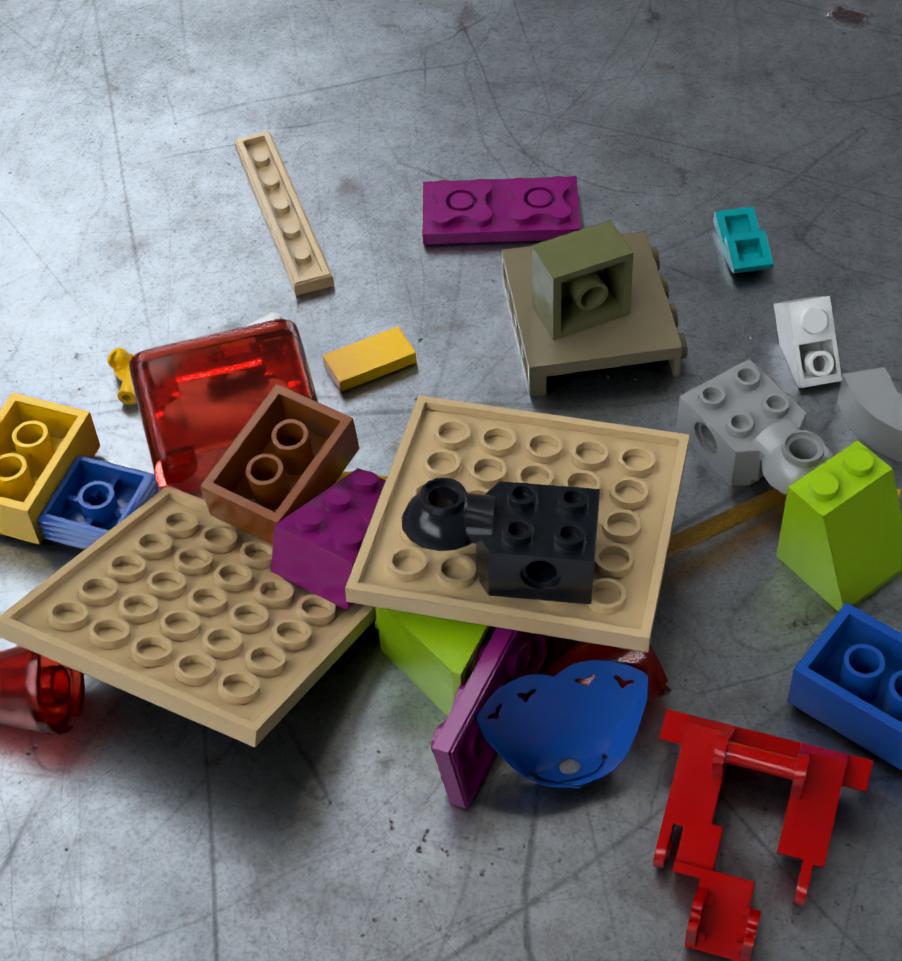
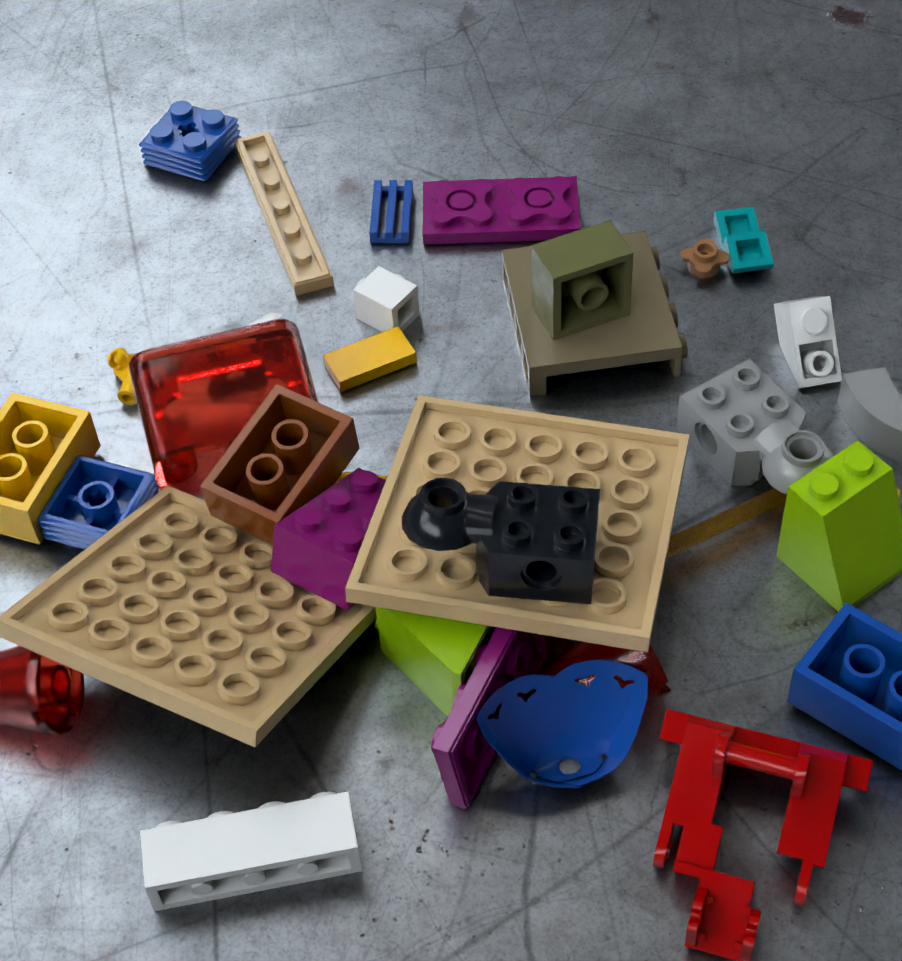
none -> blue brick [139,101,241,181]
none -> white brick [140,791,362,911]
none -> white brick [353,266,420,332]
none -> blue tile [369,180,413,243]
none -> medium nougat plate [680,238,729,278]

